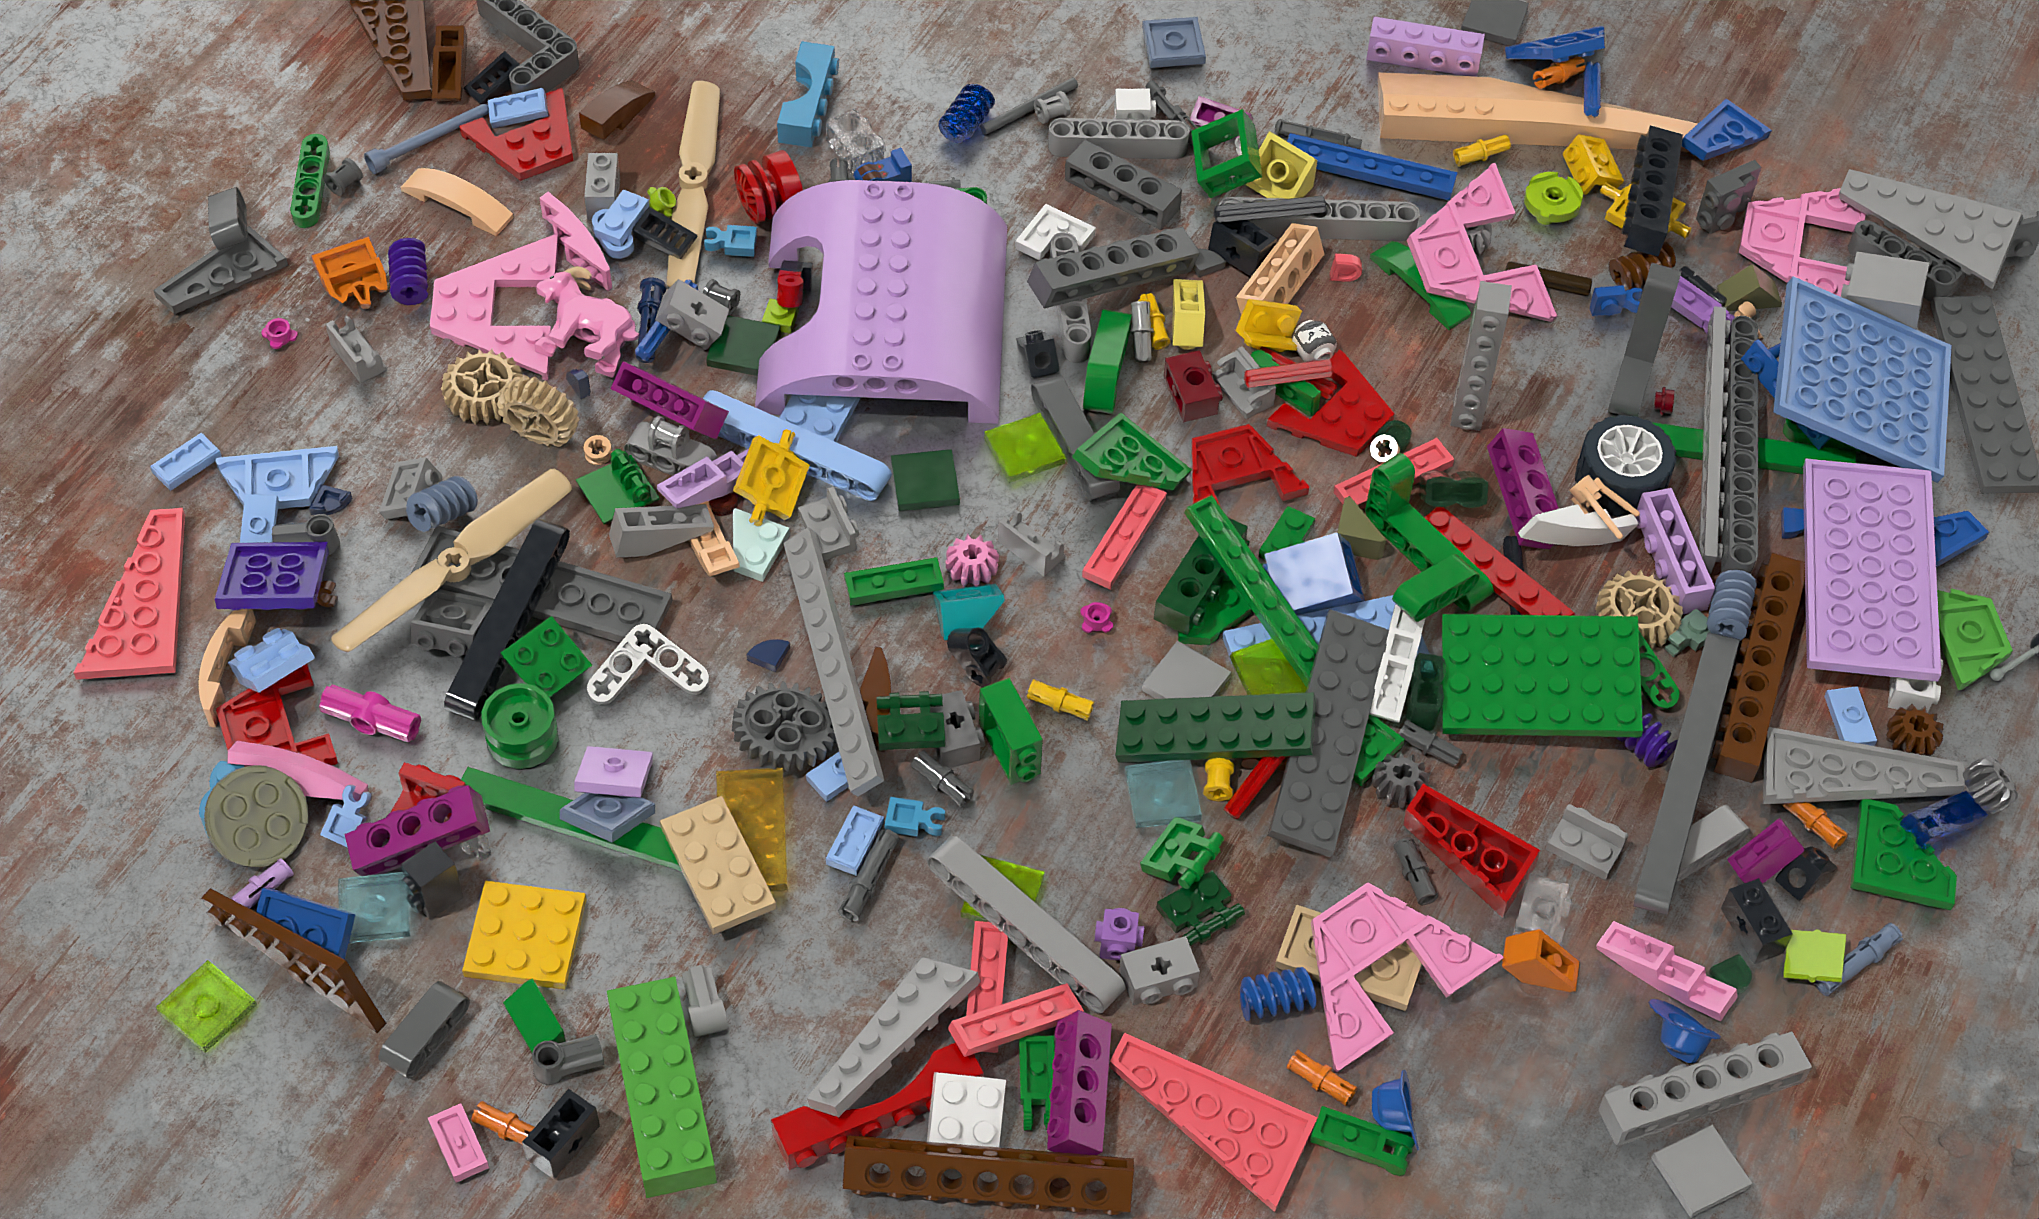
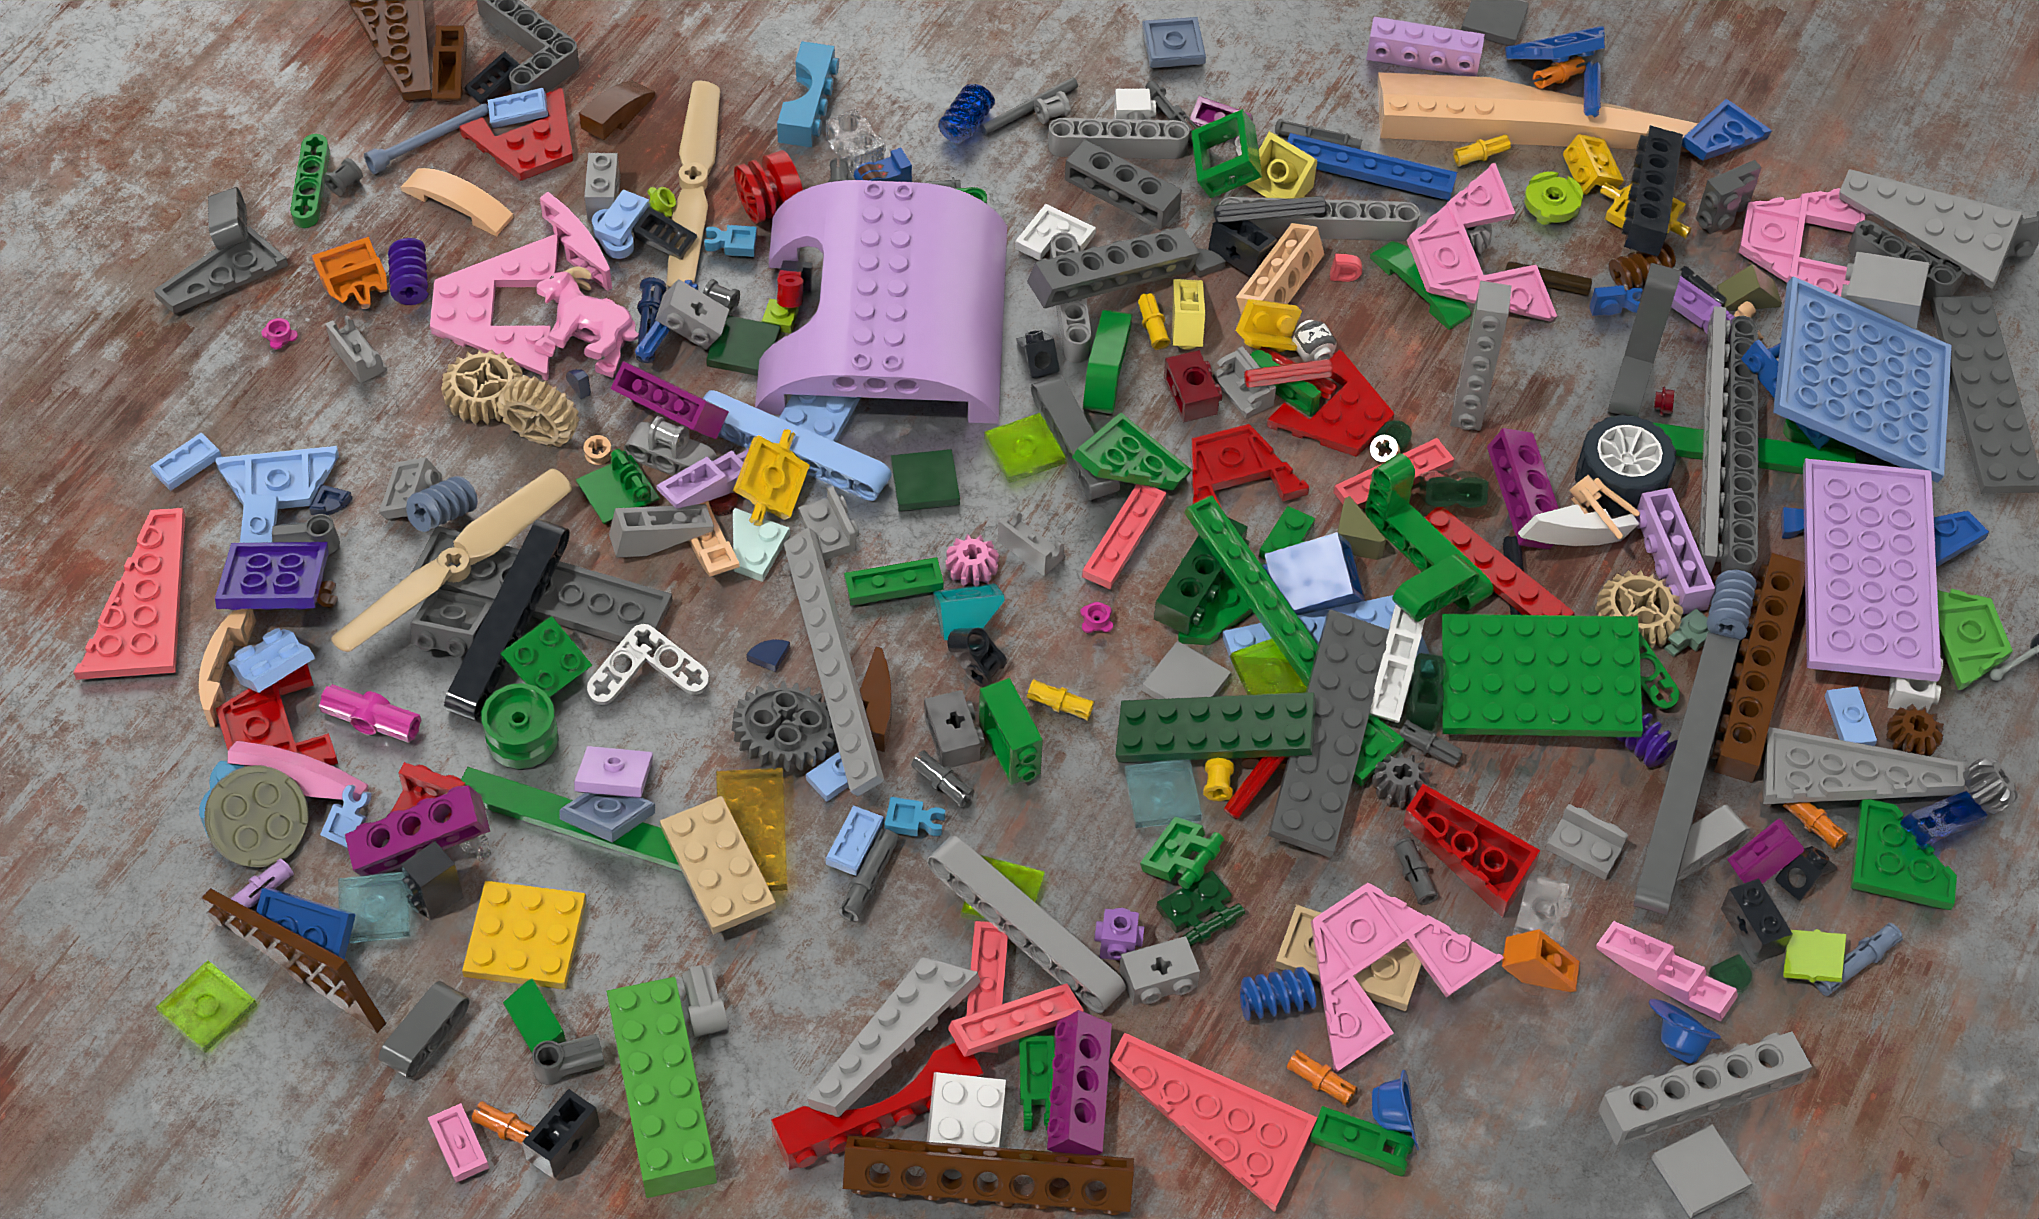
dark green plate [876,691,945,750] -> none
light grey axle [1130,301,1154,362] -> none

